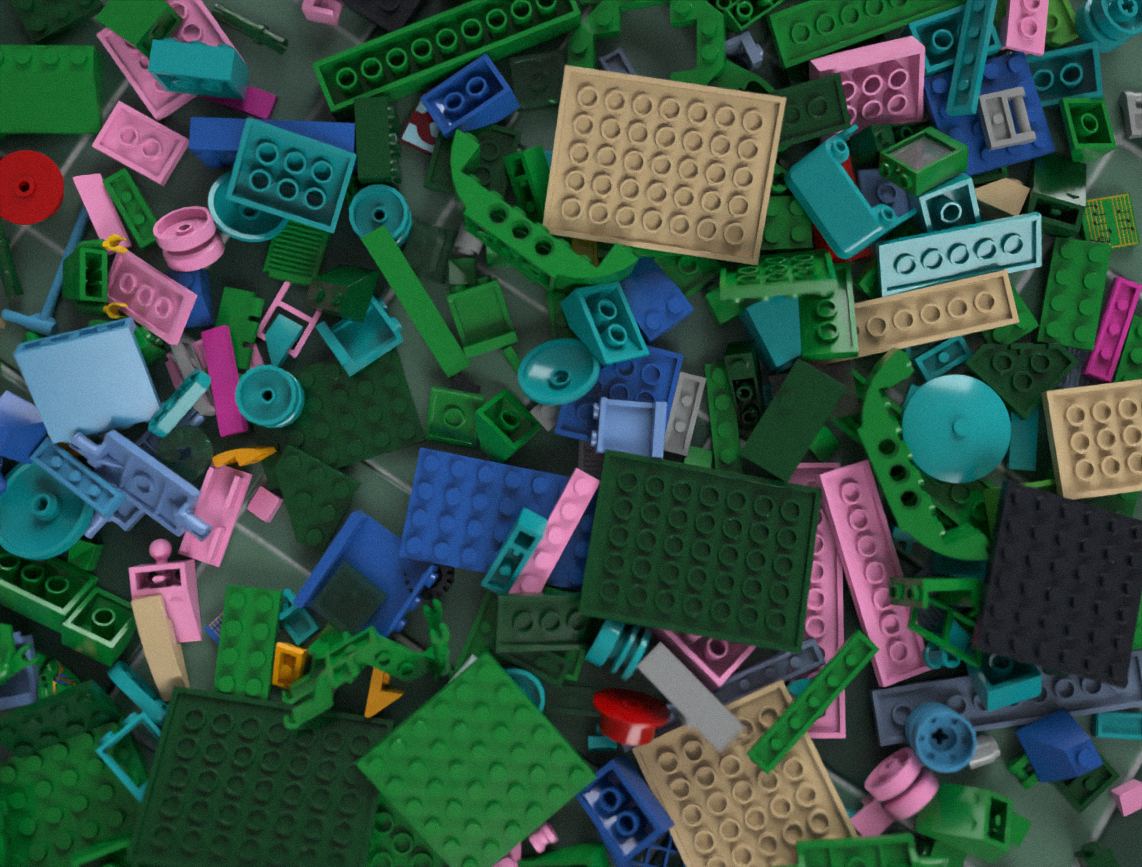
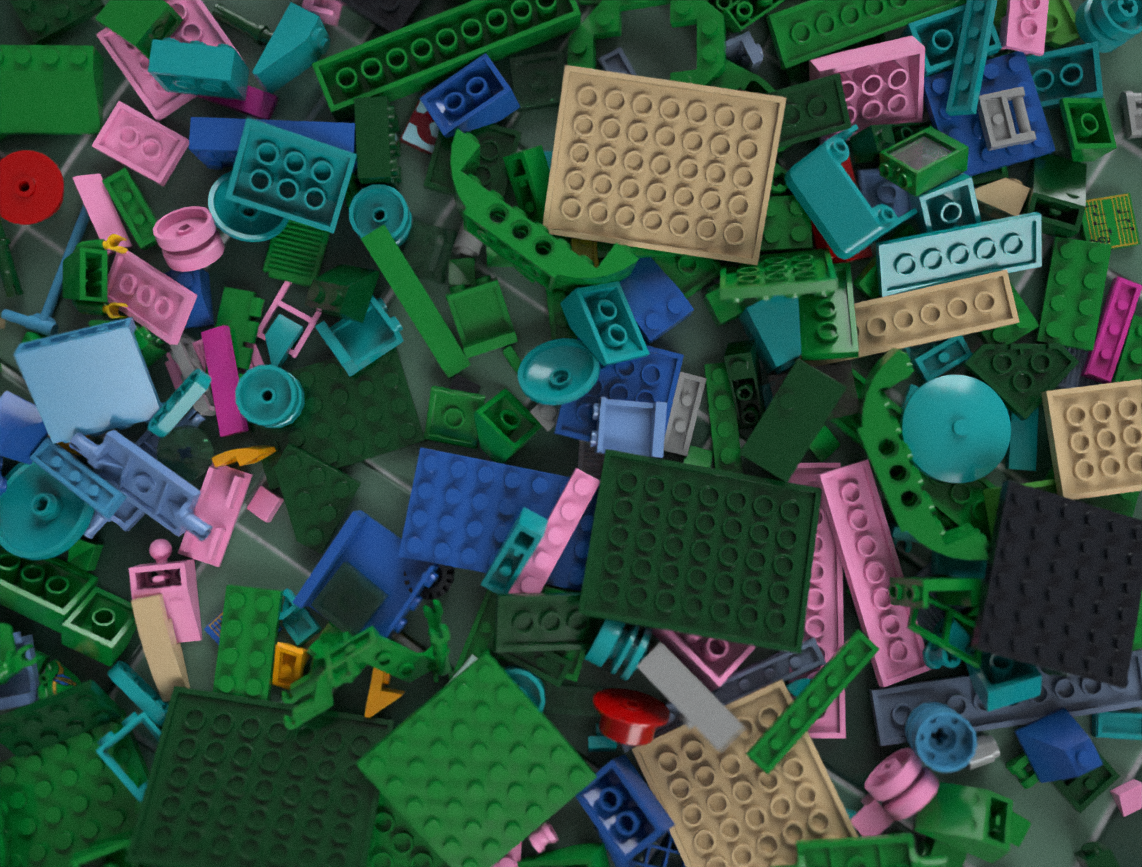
none -> teal slope [252,2,330,94]

